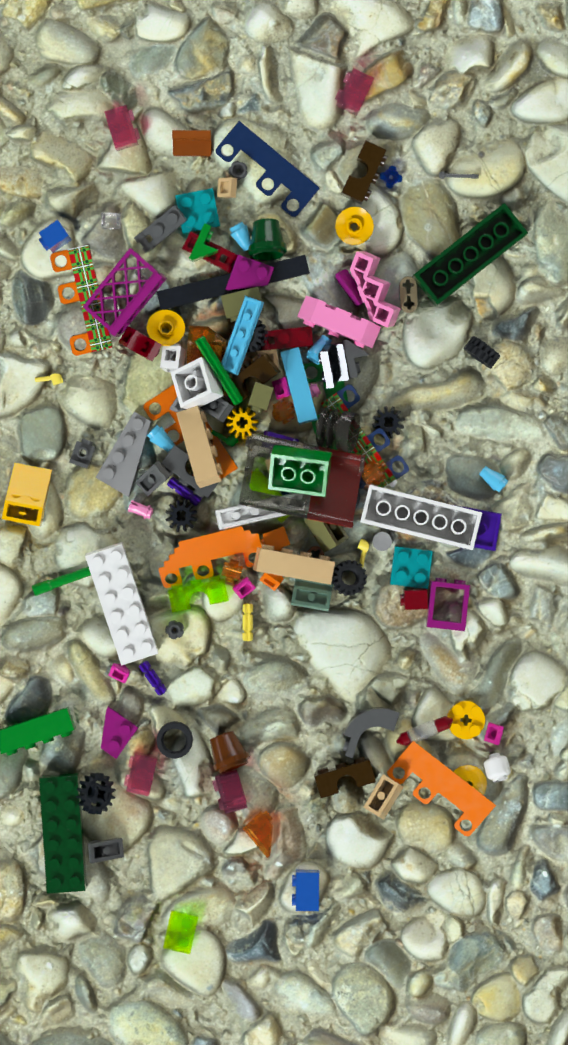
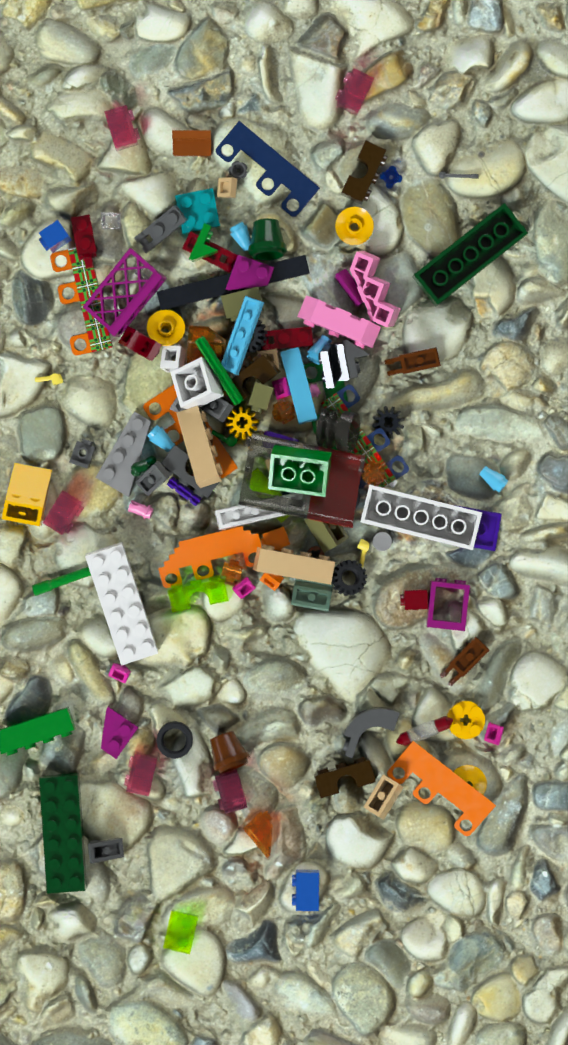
black gear [76,773,116,815] -> none
dark purple axle [139,661,167,696] -> none
black gear [165,500,198,532] -> none
dark grey plate [165,620,184,639] -> none
light yellow axle [242,604,253,641] -> none
teal plate [390,546,433,589] -> none
dark tan beam [399,276,418,313] -> none
black tyre [464,336,500,369] -> none
white head [484,753,511,782] -> none
none -> clear pink brick [43,490,84,535]
none -> dark red hinge [71,214,97,269]
none -> dark green arm [131,456,156,476]
none -> reddish brown hinge [384,347,441,376]
none -> reddish brown hinge [439,636,489,687]

